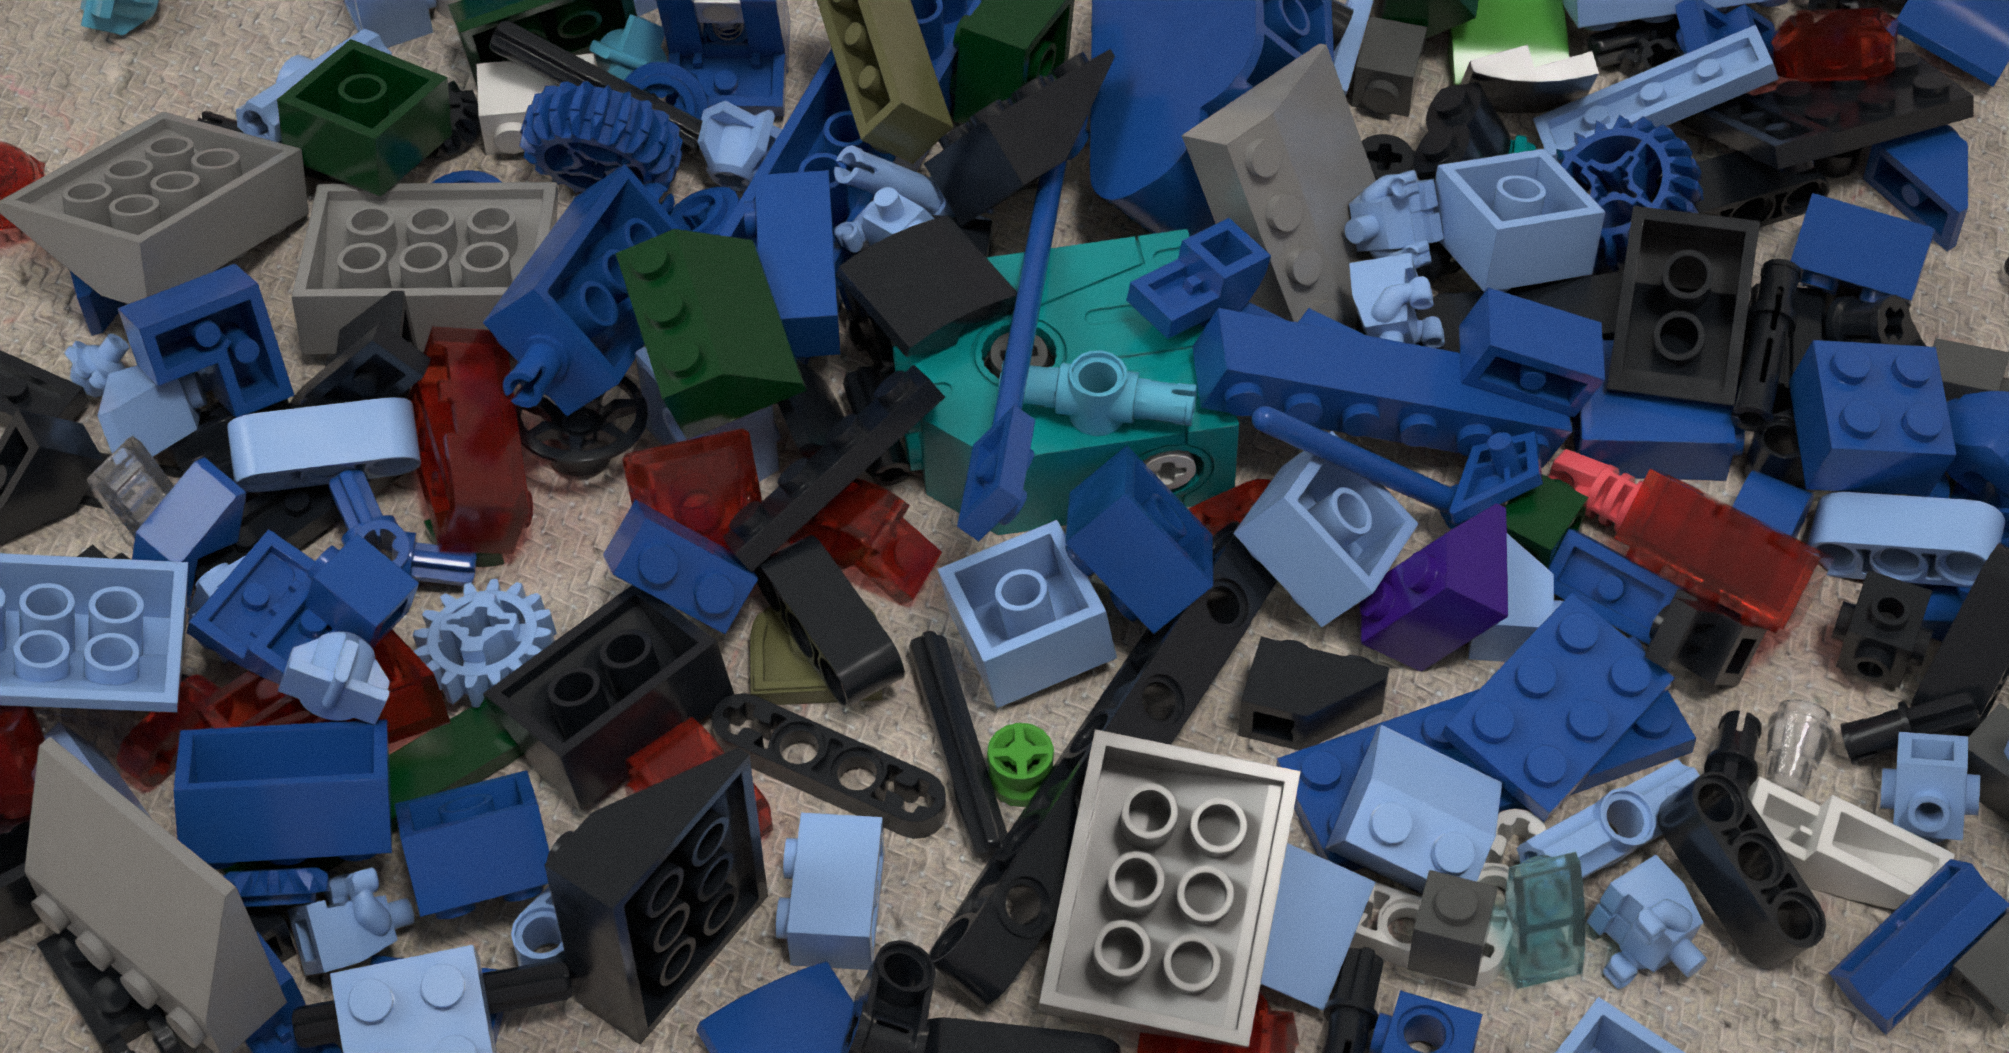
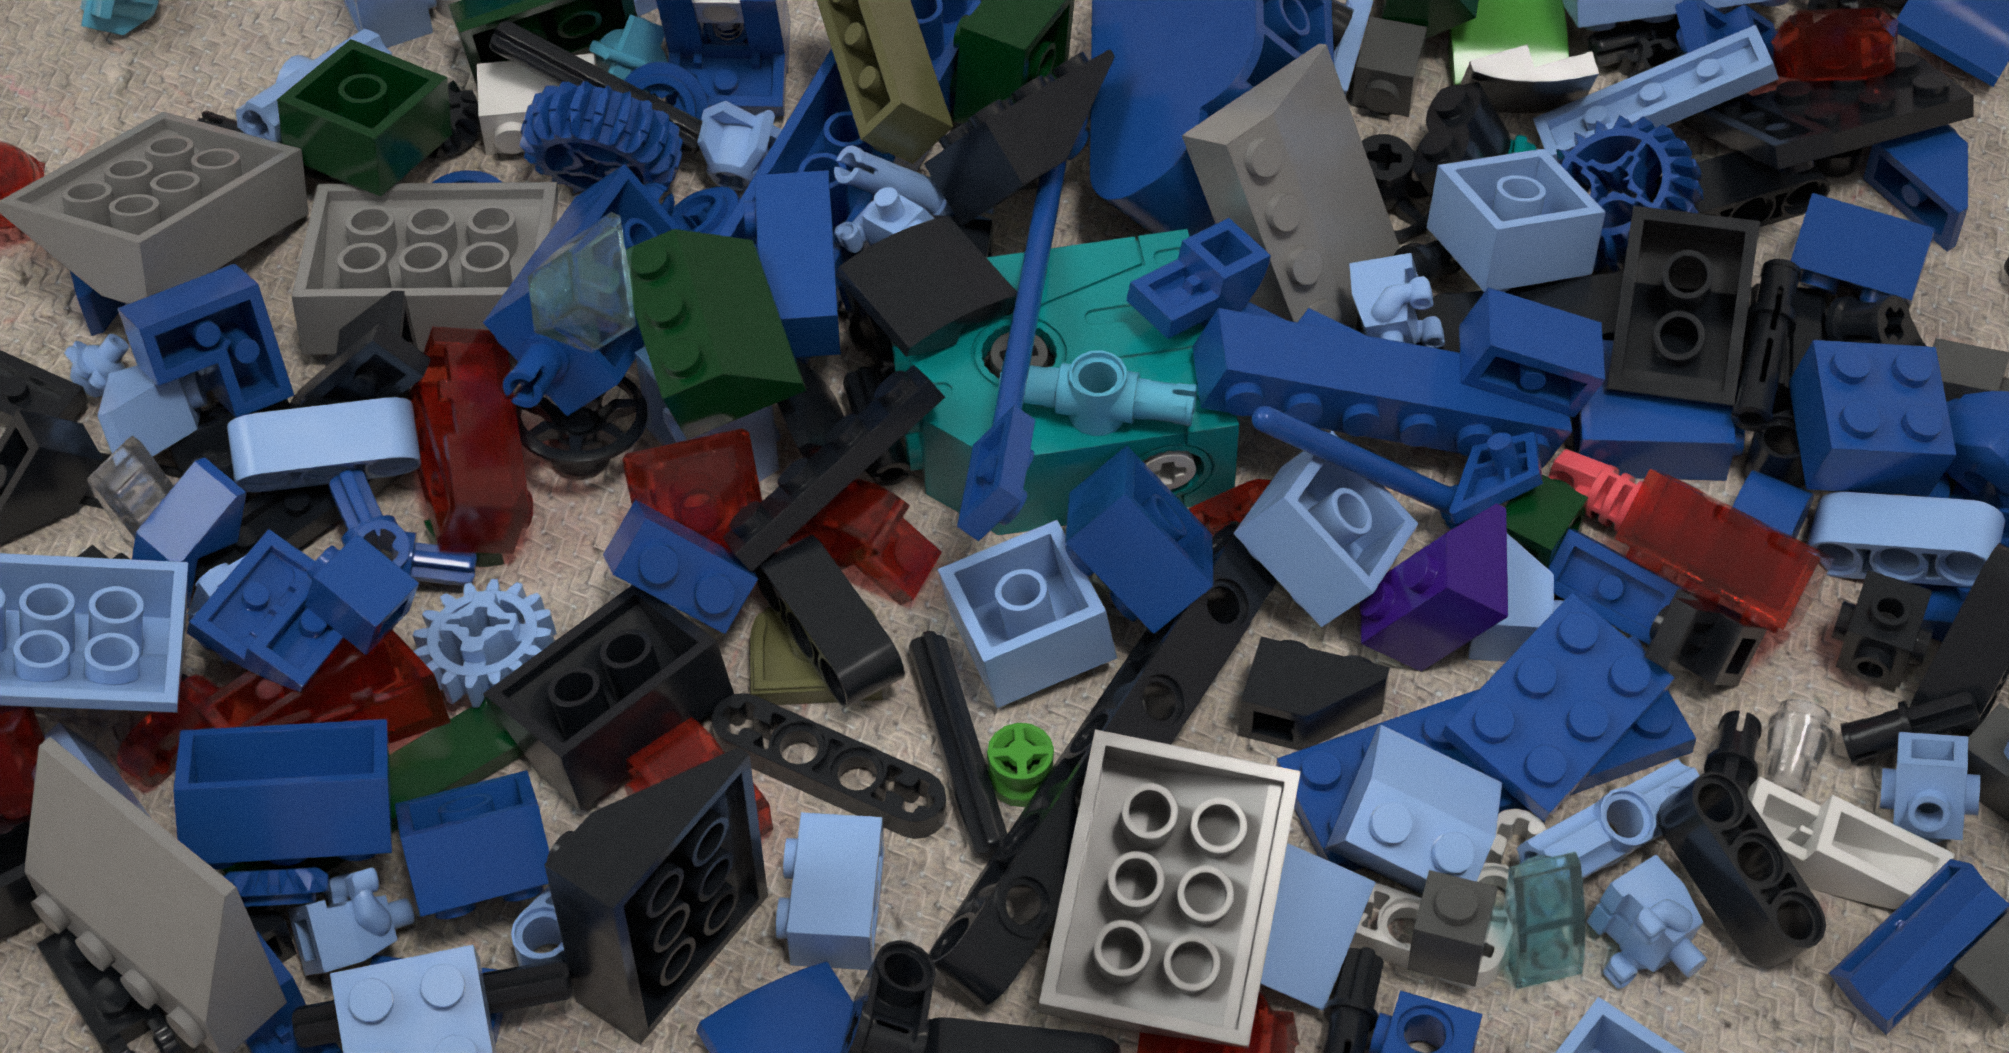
light blue piece [278,631,390,725] -> none
light blue piece [1344,170,1444,268] -> none
none -> clear light blue slope [527,212,636,353]

